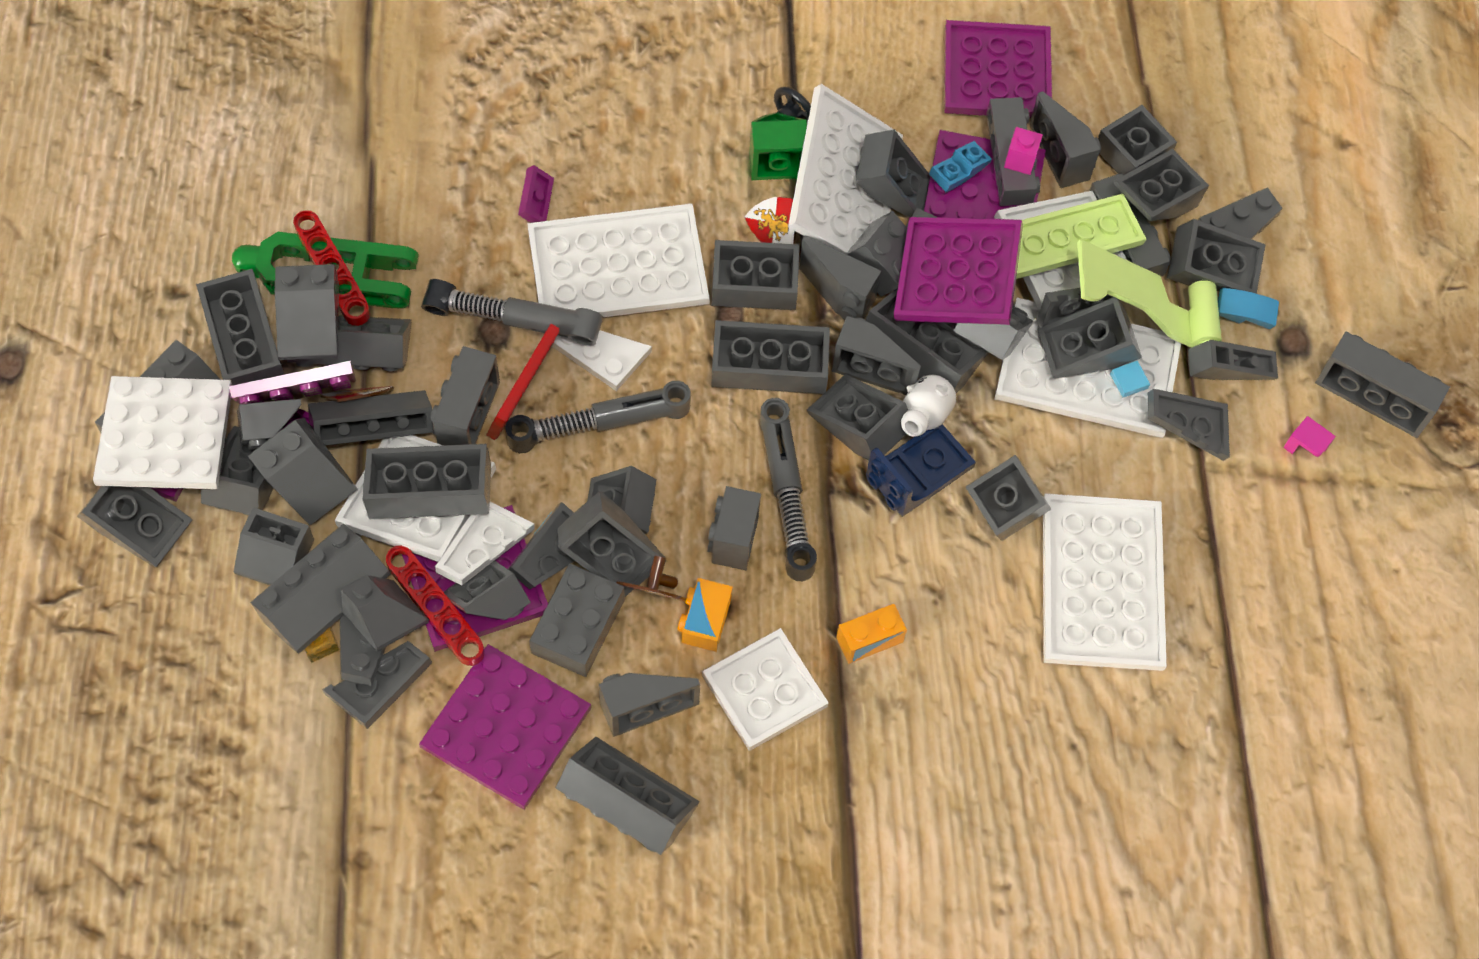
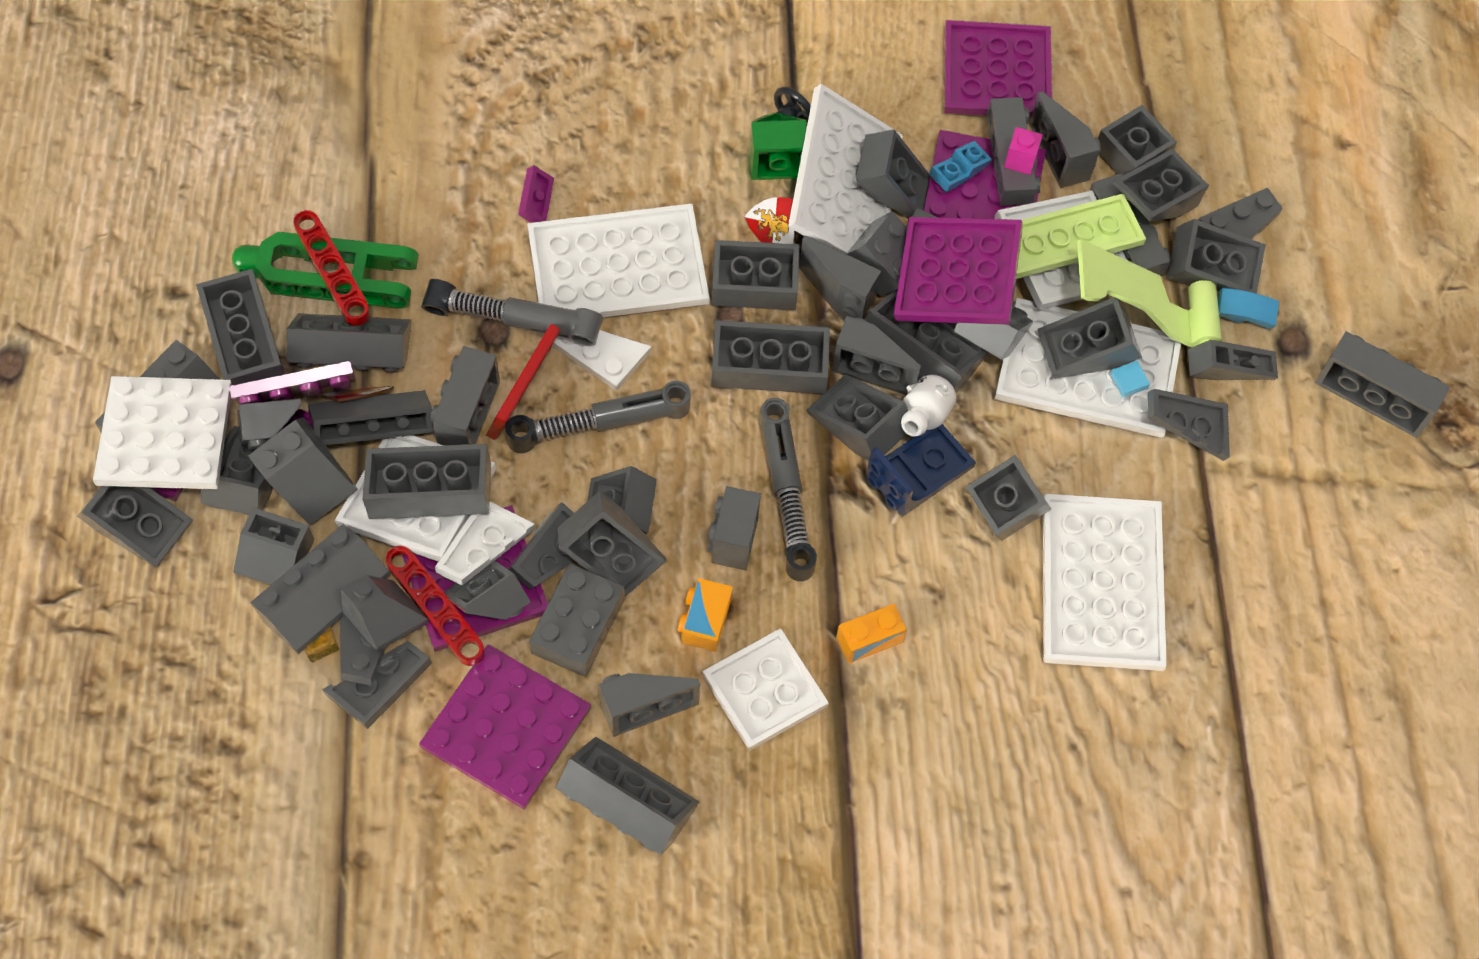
dark grey slope [275,264,339,360] -> none
reddish brown shield [616,555,686,601] -> none
dark grey wing [1036,288,1113,328] -> none
dark pink panel [1283,416,1336,457] -> none

